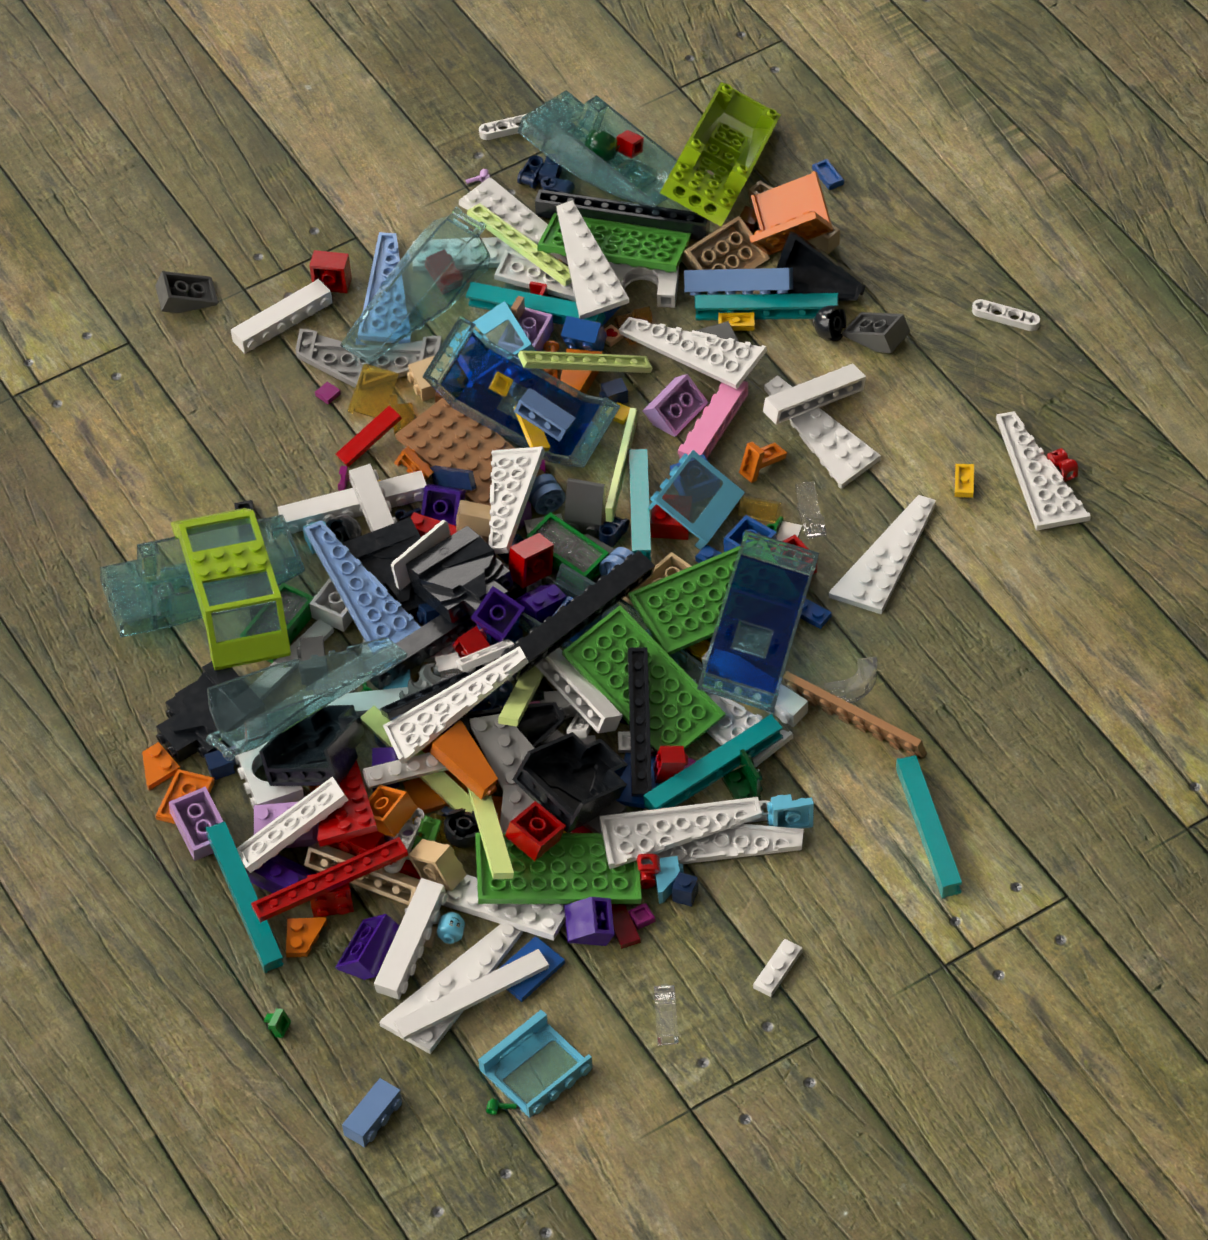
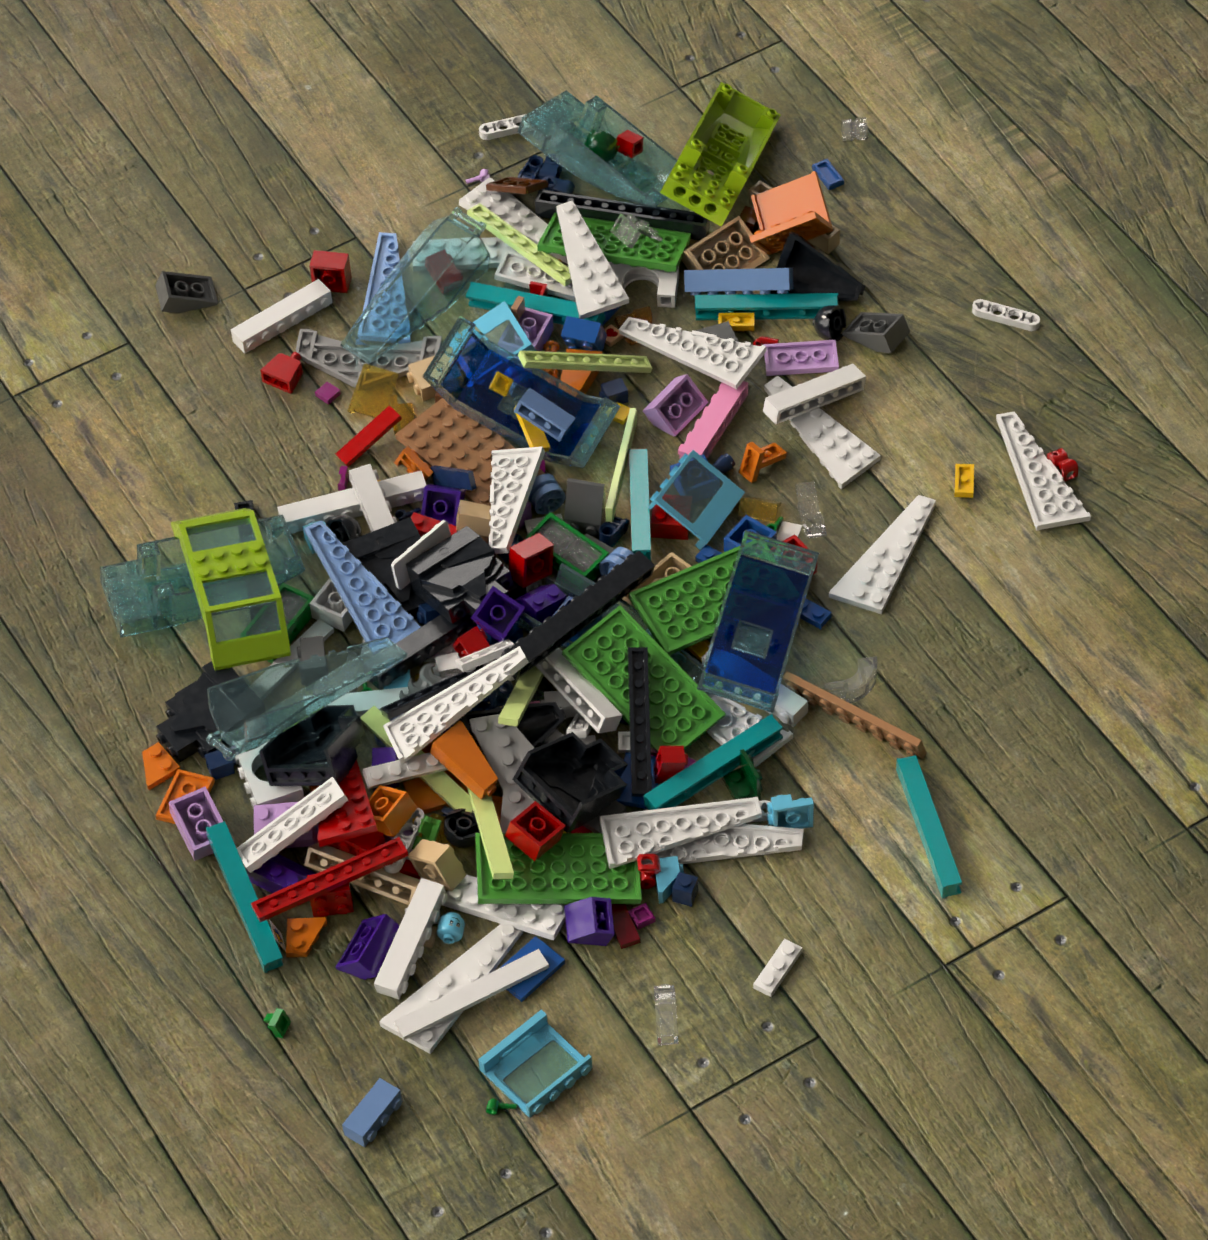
none -> red torso [260,352,303,394]
none -> white sticker [270,921,286,951]
none -> reddish brown tile [486,177,548,194]
none -> clear bracket [610,213,662,249]
none -> dark blue cone [713,453,735,474]
none -> red arm [753,336,779,346]
none -> lavender plate [763,340,839,376]
none -> clear wheel [841,117,868,142]

